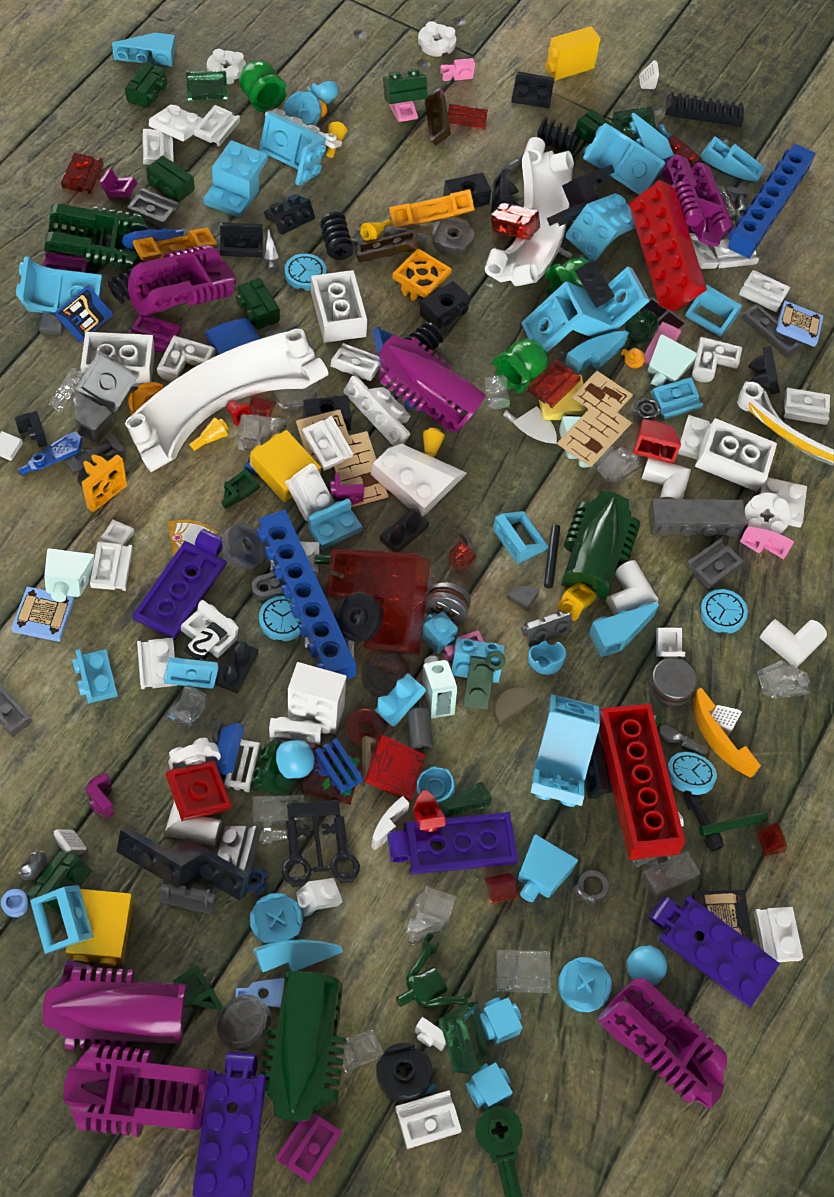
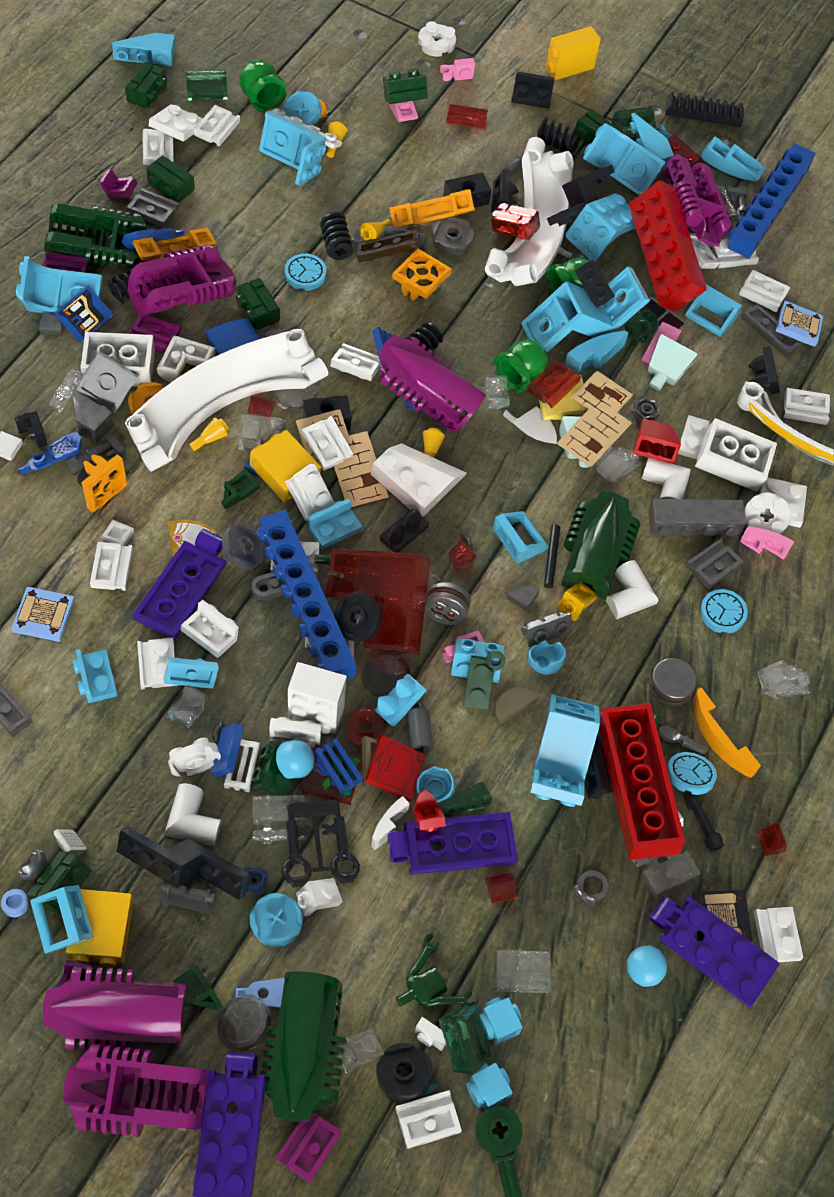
light aqua torso [45,548,94,602] -> none
clear red plate [61,153,104,194] -> none
magenta bracket [85,773,115,819] -> none
red tile [165,760,232,821] -> none
sticker [183,622,227,660] -> none
medium azure bracket [203,140,268,219] -> none
white plate [207,49,246,84] -> none
black tile [215,641,258,694] -> none
flat silver plate [217,826,261,874] -> none
black bracket [220,222,263,258] -> none
red piece [226,400,251,426] -> none
medium azure slope [253,939,343,972] -> none
medium azure tile [259,596,301,641] -> none
black bracket [263,194,315,235] -> none
flat silver piece [264,229,279,273] -> none
medium azure hair [307,81,339,104] -> none
white brick [311,270,367,343] -> none
magenta bracket [330,473,364,505] -> none
white bracket [343,375,411,446] -> none
clear slope [405,886,456,945] -> none
black brick [420,281,470,329] -> none
medium azure brick [421,611,458,654] -> none
light aqua torso [422,656,457,719] -> none
dark brown plate [425,88,451,145] -> none
medium azure torso [517,834,578,902] -> none
medium azure tile [558,957,612,1012] -> none
medium azure slope [589,602,659,657] -> none
magenta connector [597,978,727,1109] -> none
light orange piece [621,348,645,369] -> none
white slope [639,61,659,89] -> none
medium azure plate [650,377,703,420] -> none
white bracket [656,628,685,659] -> none
white brick [692,337,742,383] -> none
dark green bar [699,811,768,836] -> none
white slope [712,705,742,737] -> none
white brick [759,619,827,668] -> none

